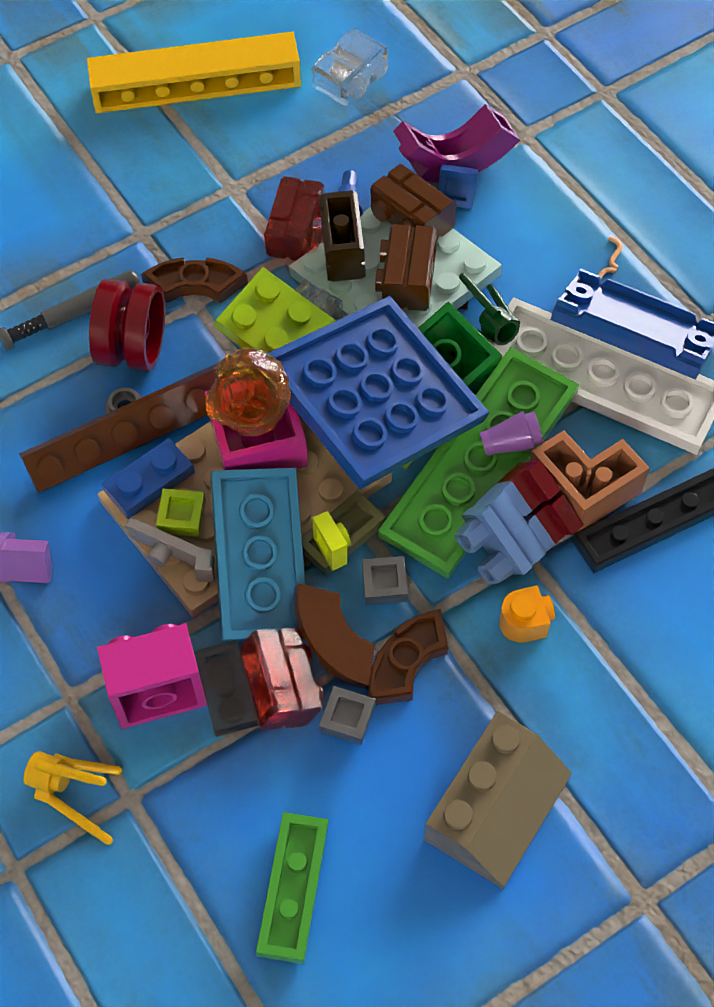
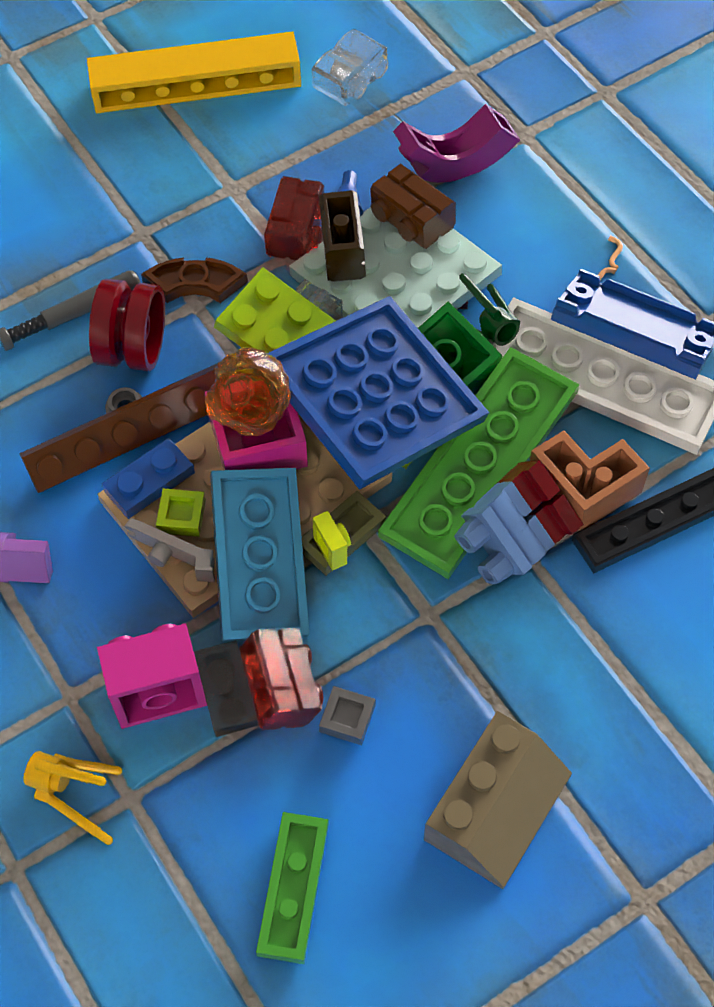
reddish brown tile [293,584,375,689] -> none
flat silver plate [362,556,408,605] -> none
reddish brown tile [368,609,449,705] -> none
reddish brown brick [375,224,436,311] -> none
blue plate [438,164,478,209] -> none
medium lavender cone [480,411,544,456] -> none
light orange plate [499,585,555,643] -> none

